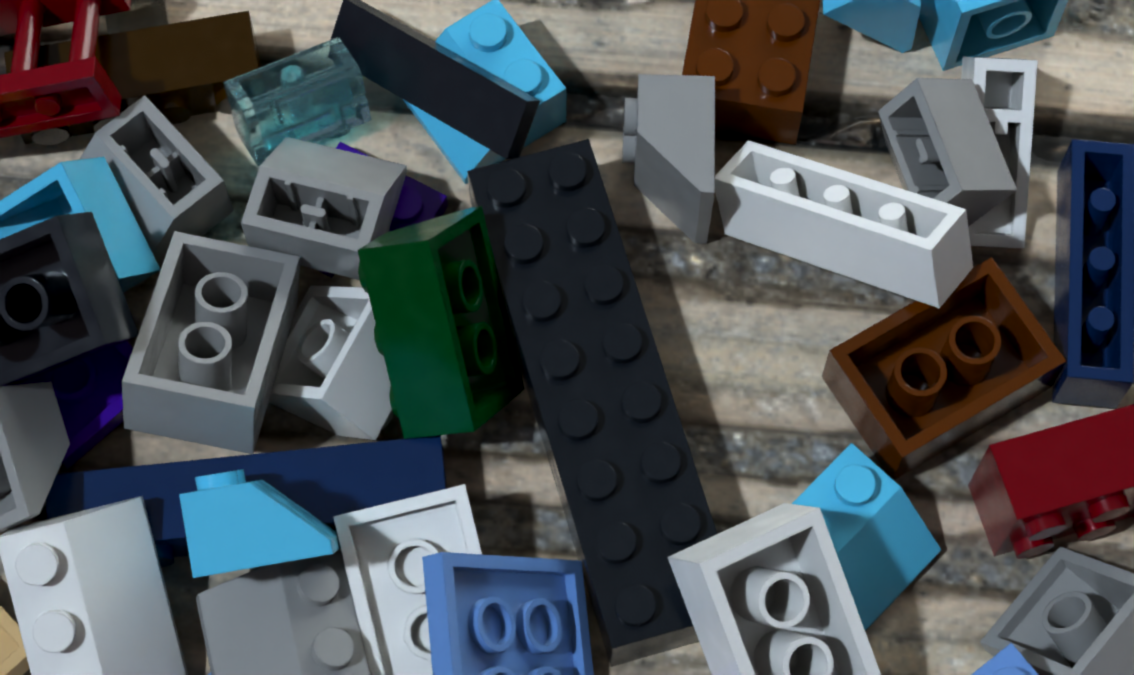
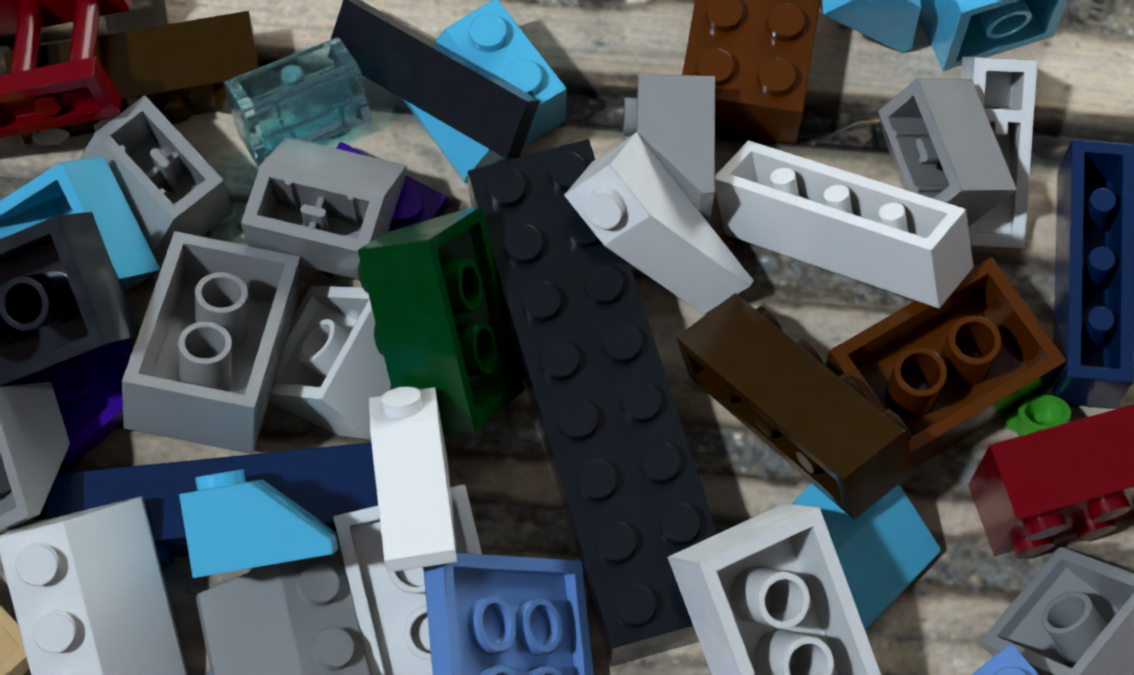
none -> white slope [369,387,457,573]
none -> white slope [564,132,754,314]
none -> dark brown brick [676,293,915,520]
none -> bright green plate [1006,394,1071,436]

